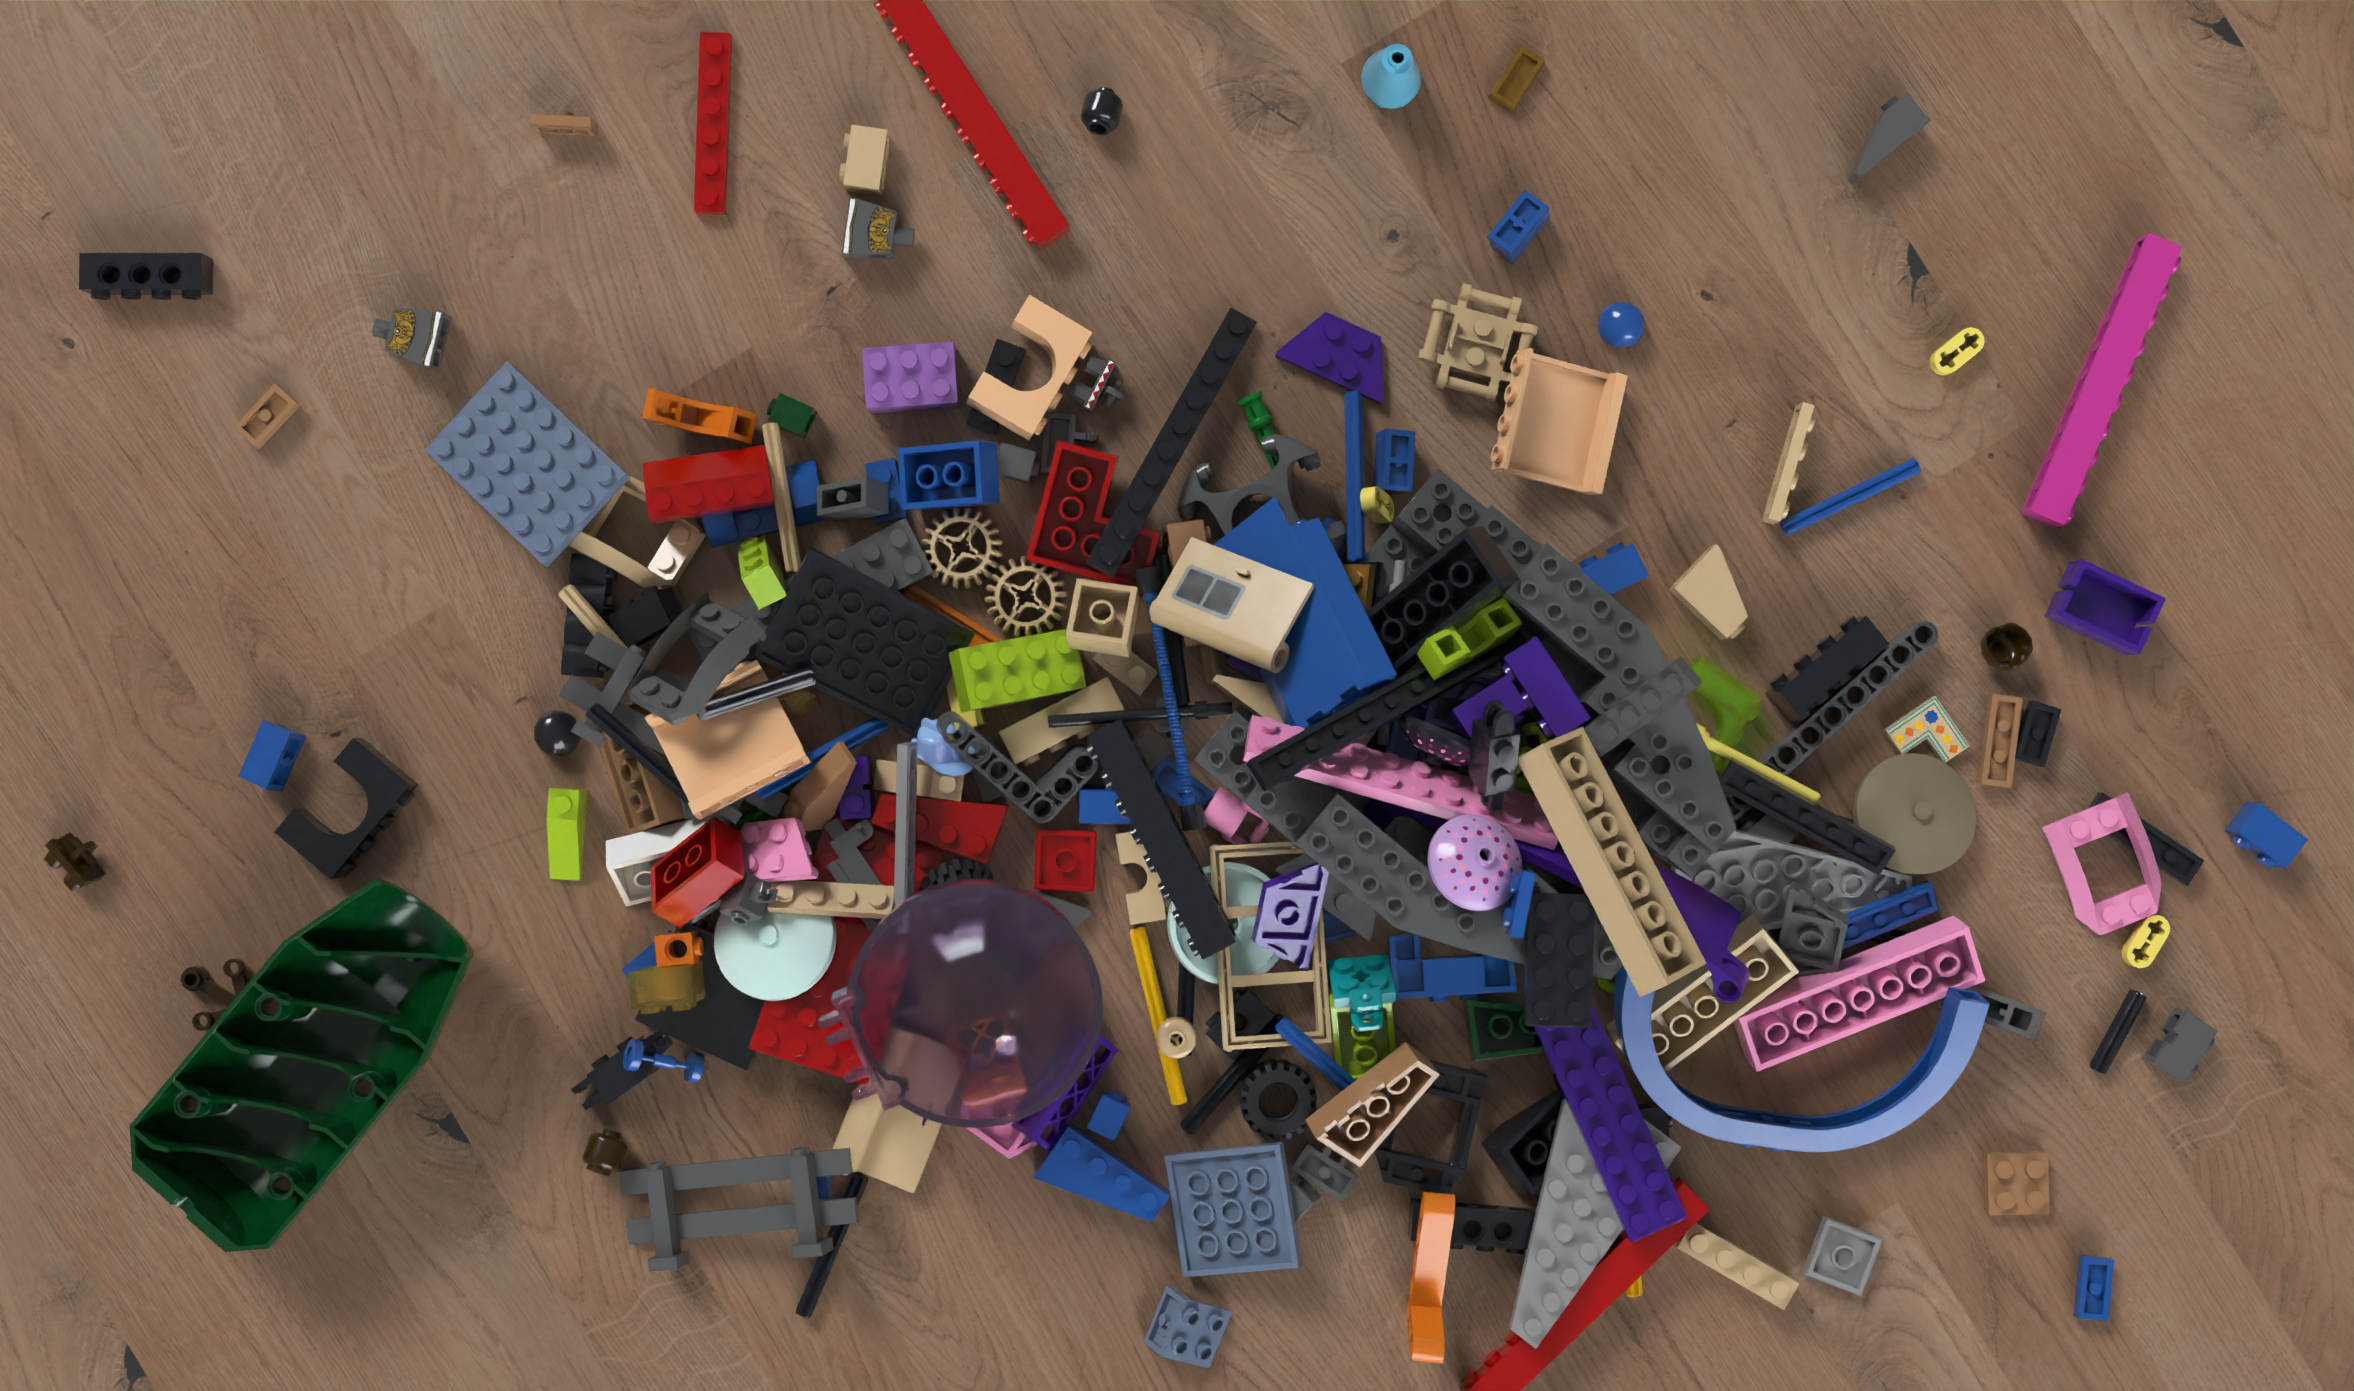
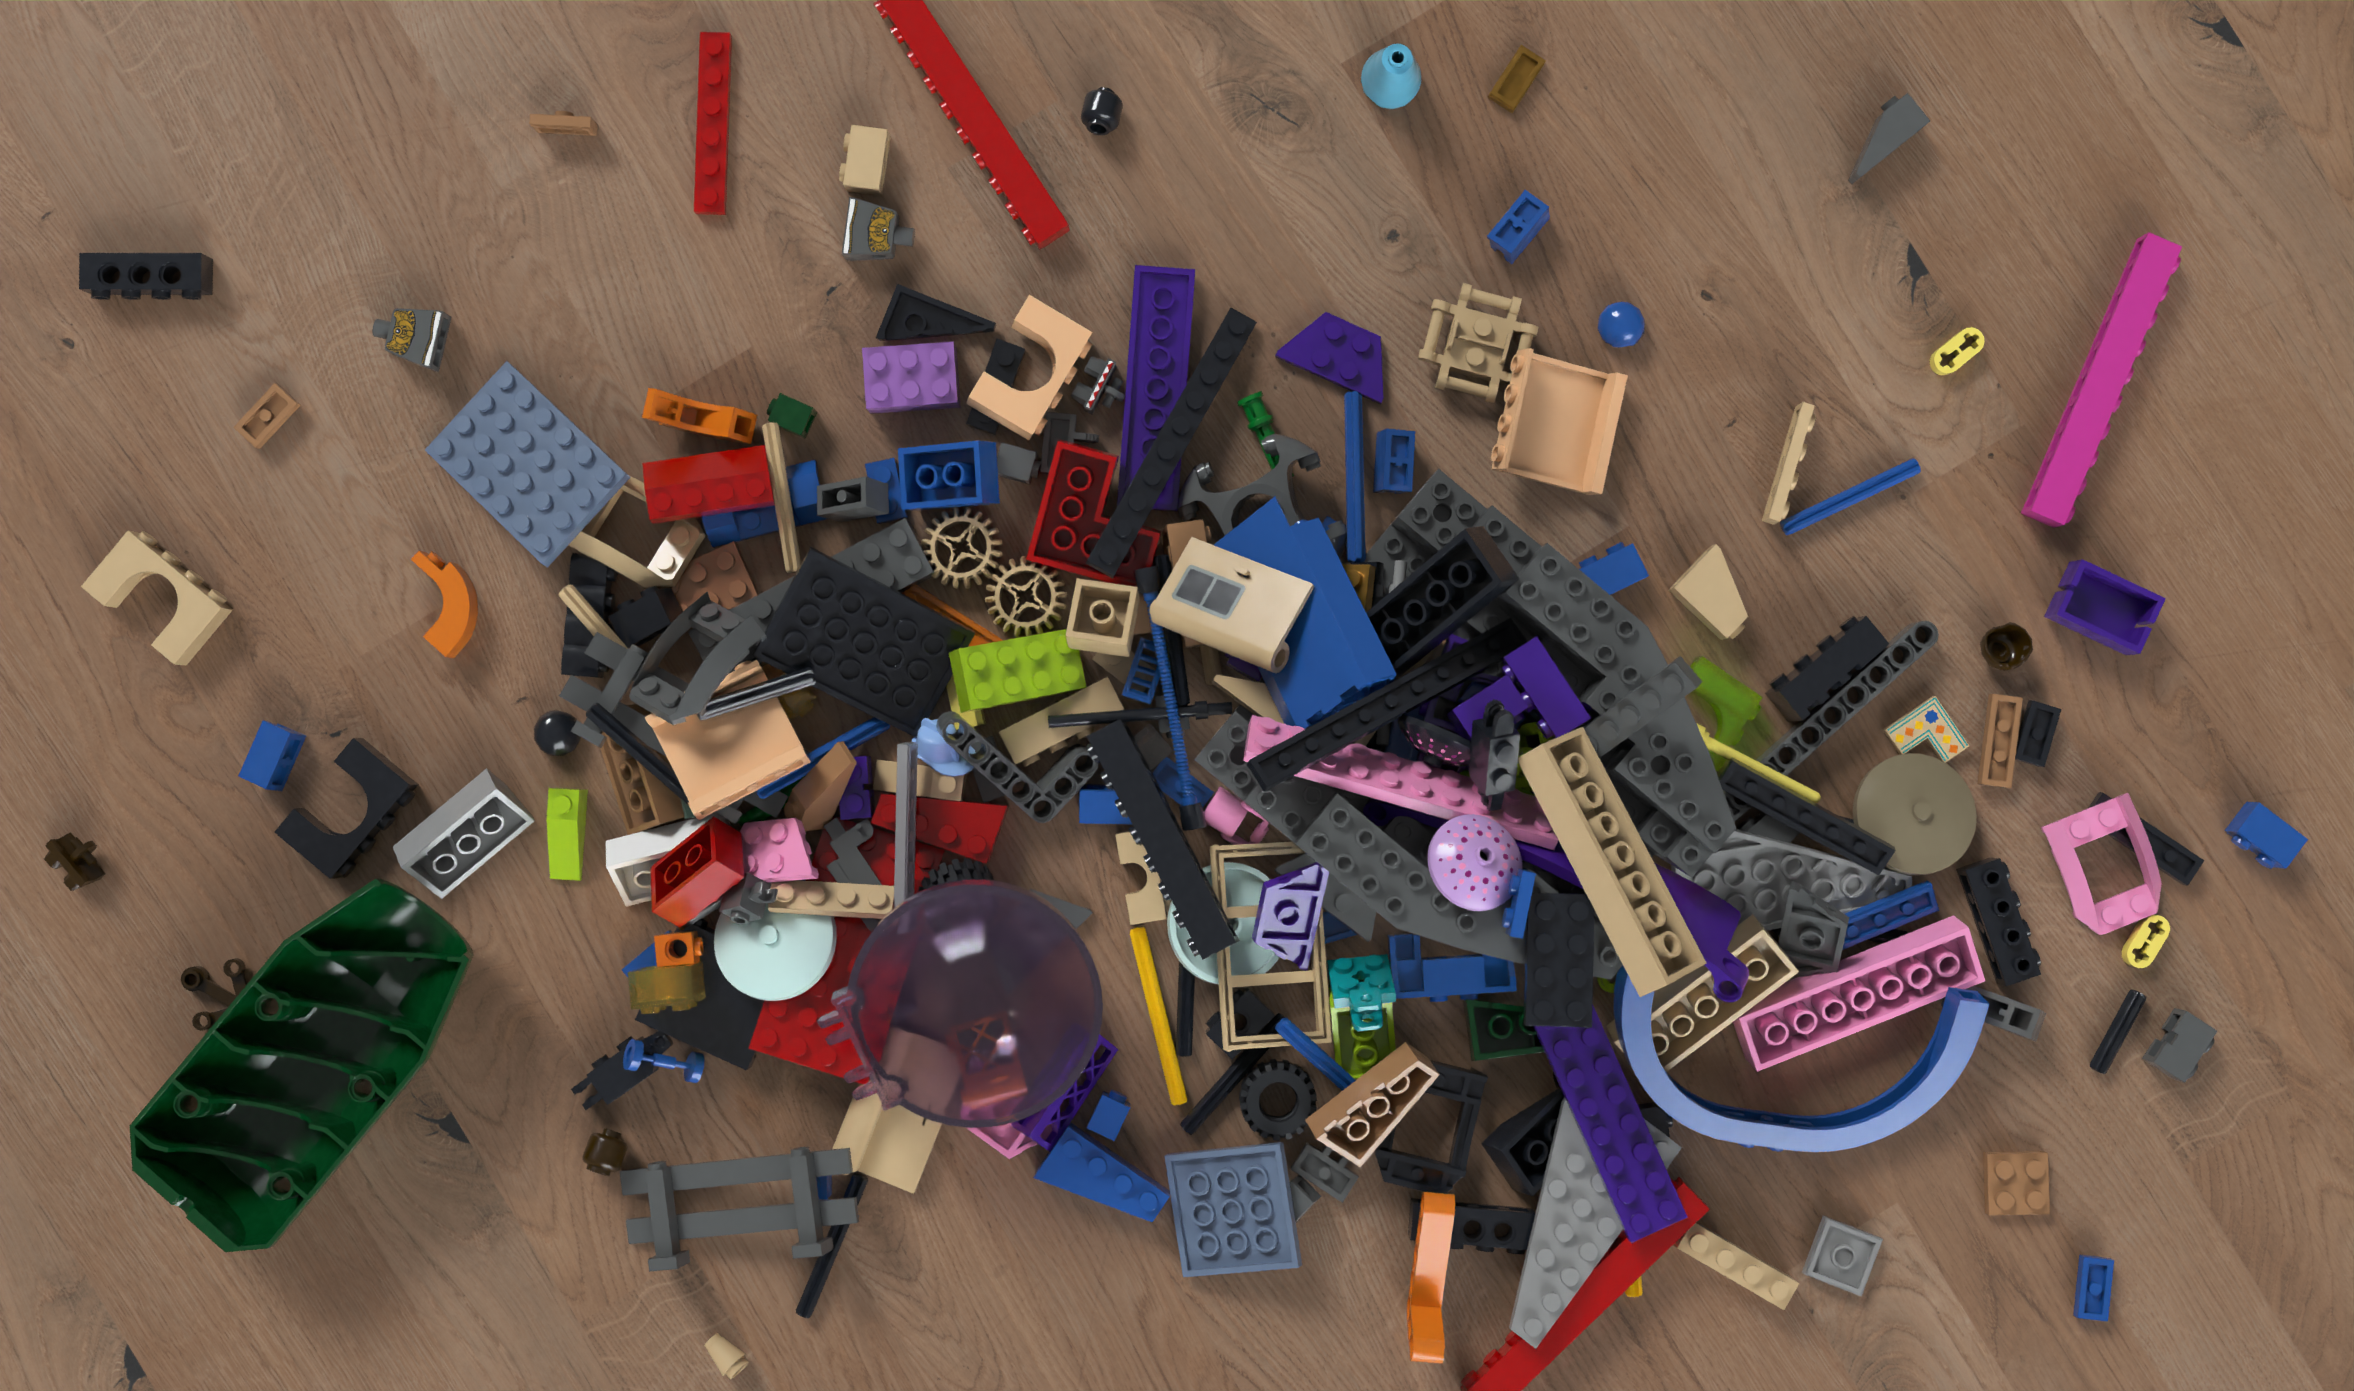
lime brick [737,535,787,610] -> none
red plate [1033,828,1097,892] -> none
sand blue bracket [1144,1285,1231,1368] -> none
tan head [1156,1017,1196,1059] -> none
light yellow beam [1360,486,1395,524] -> none
lime arch [1417,597,1522,681] -> none
none -> tan arch [81,530,233,666]
none -> light grey slope [393,768,535,899]
none -> orange arch [411,551,478,658]
none -> nougat plate [657,541,759,629]
none -> tan cone [704,1333,749,1380]
none -> black wing [876,284,996,341]
none -> dark purple plate [1117,265,1195,512]
none -> blue slope [1122,638,1166,705]
none -> black brick [1956,857,2041,986]

